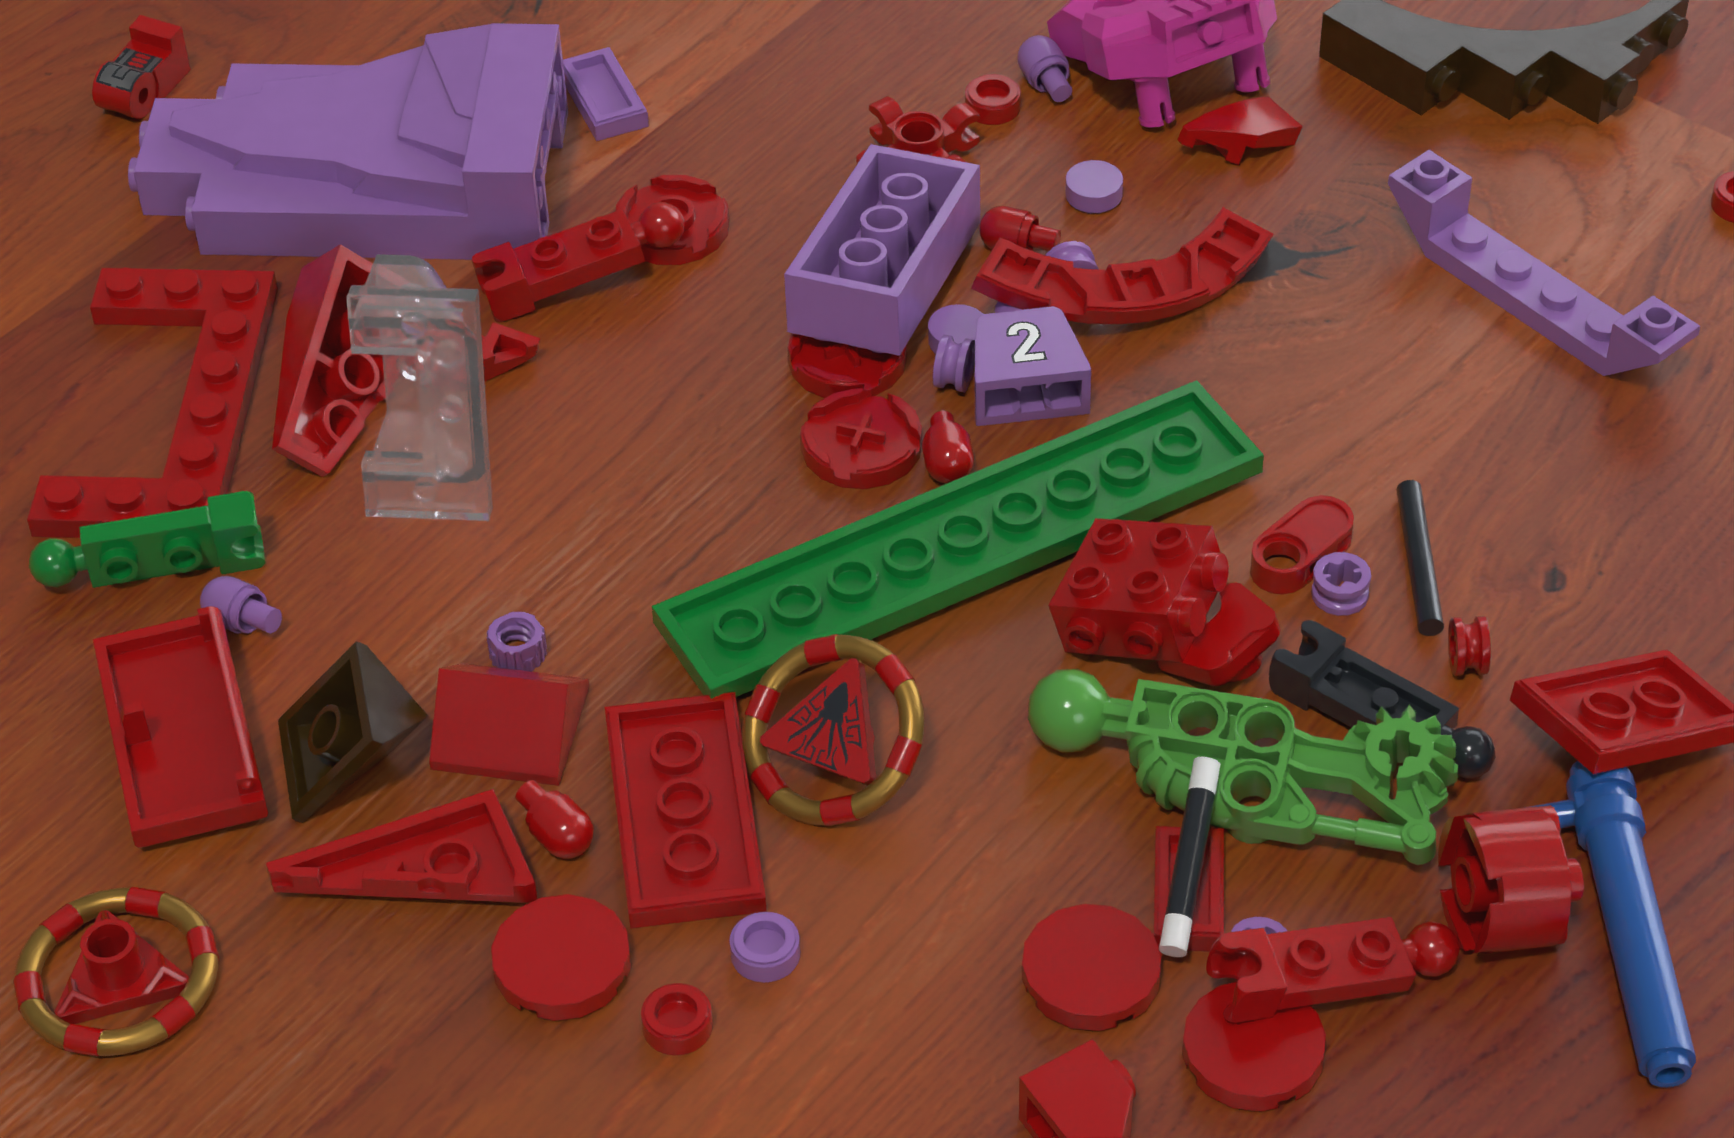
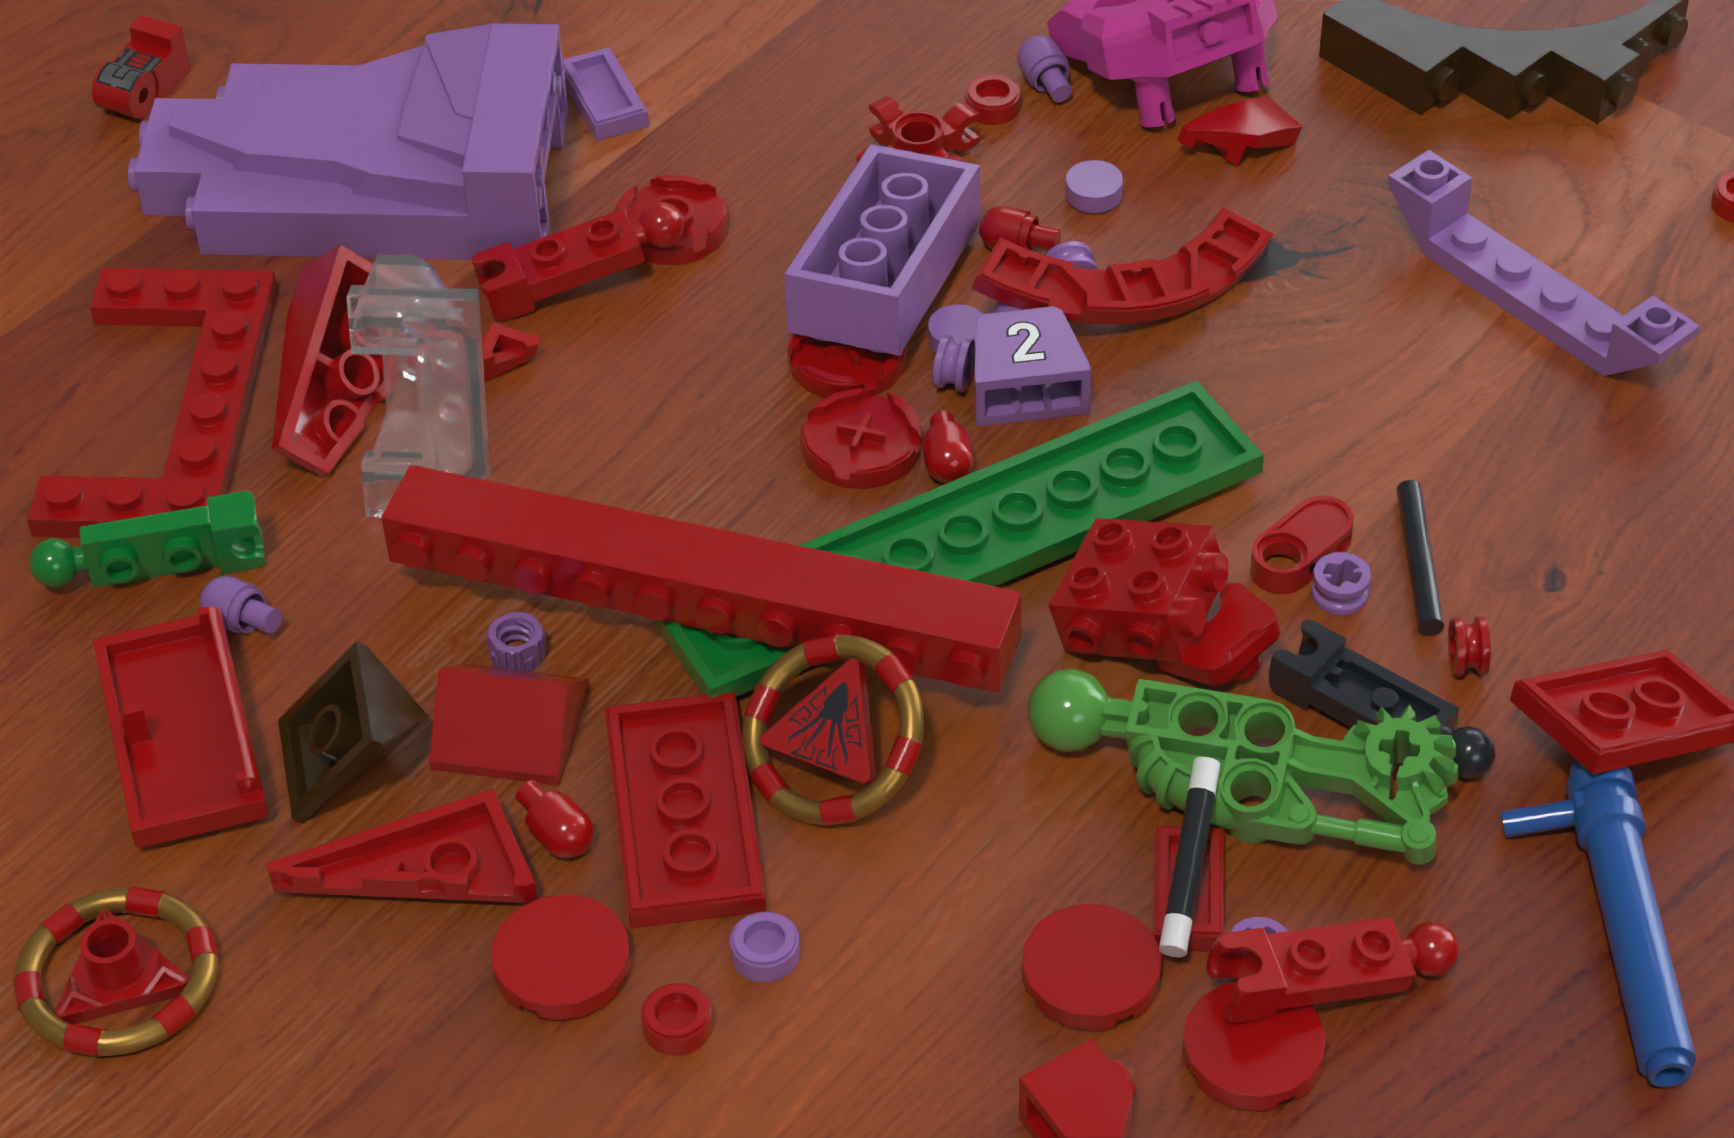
red brick [1438,805,1584,954] -> none
none -> red brick [381,465,1021,693]

